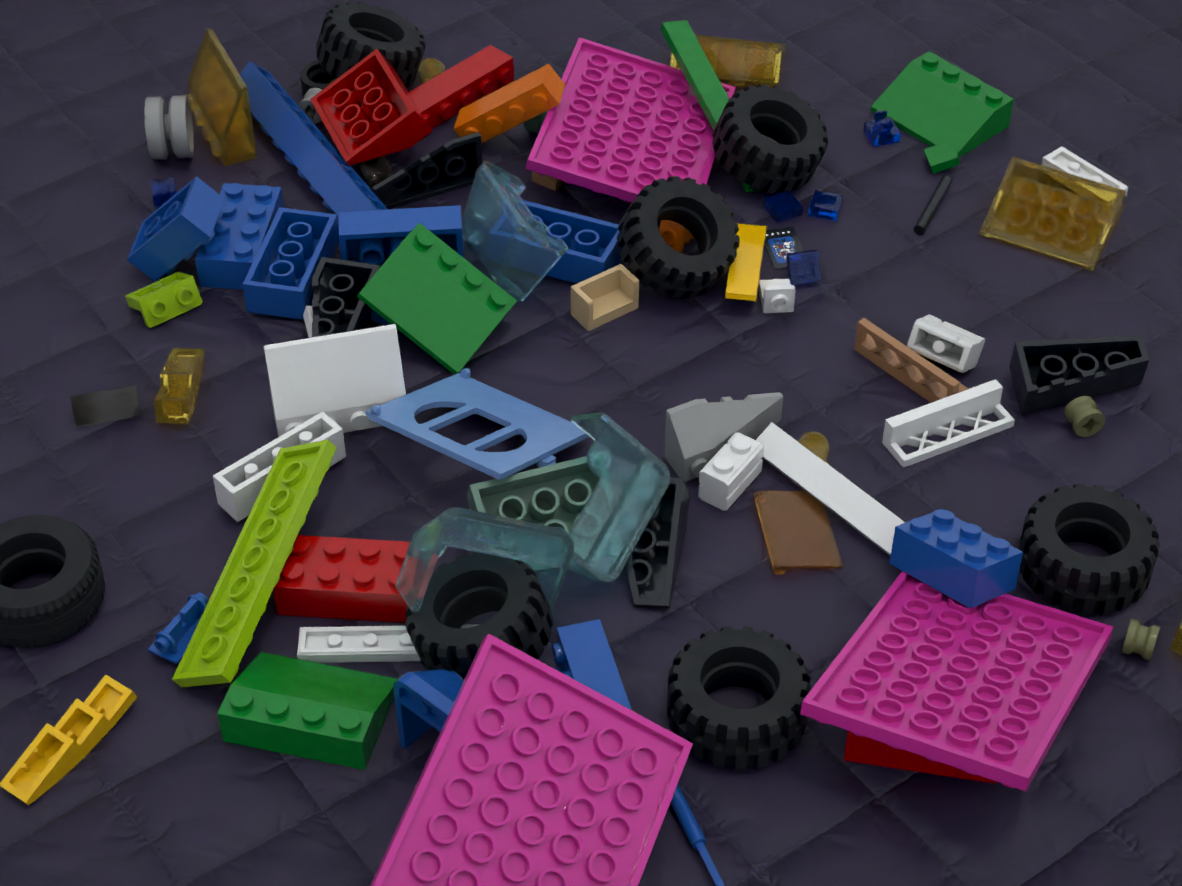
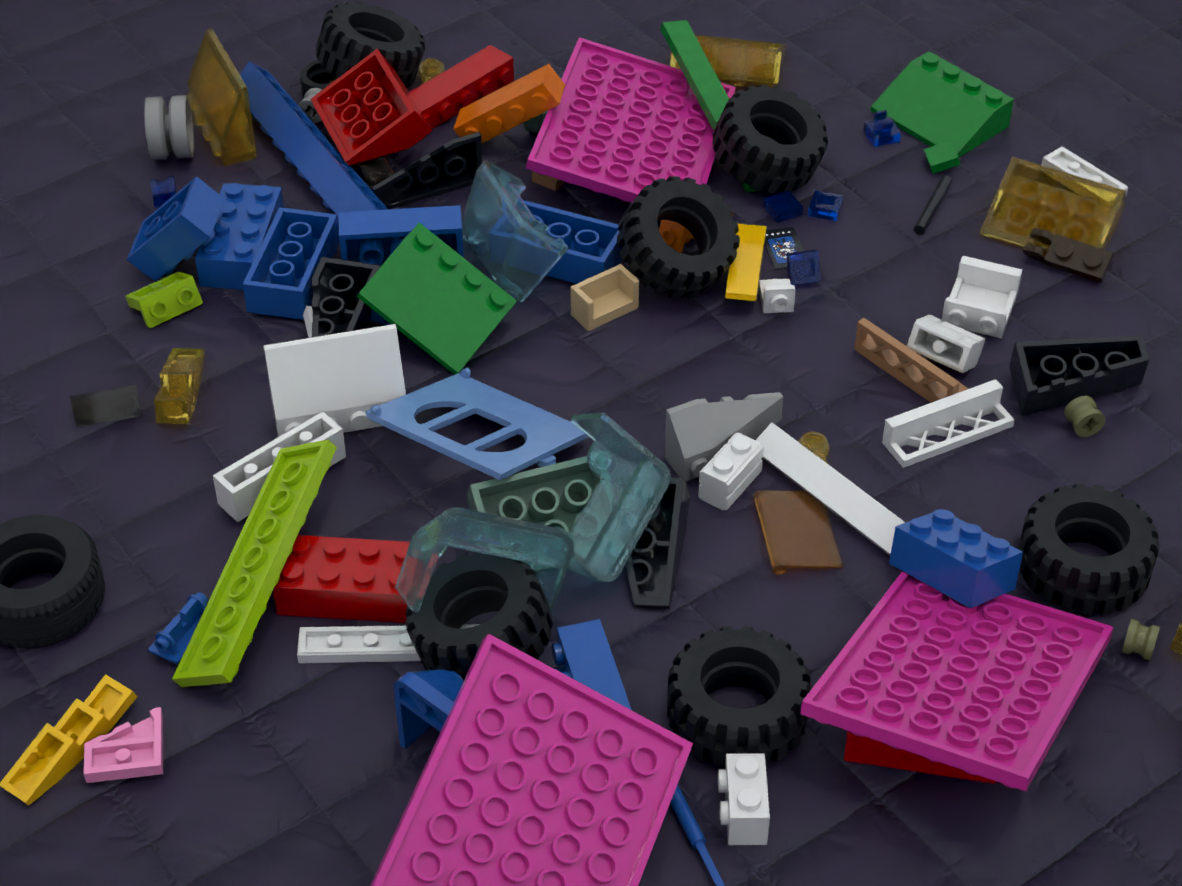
green slope [217,652,398,770] -> none
none -> bright pink wing [84,707,163,783]
none -> white brick [718,753,770,845]
none -> white panel [942,256,1022,339]
none -> dark brown hinge [1022,228,1113,283]

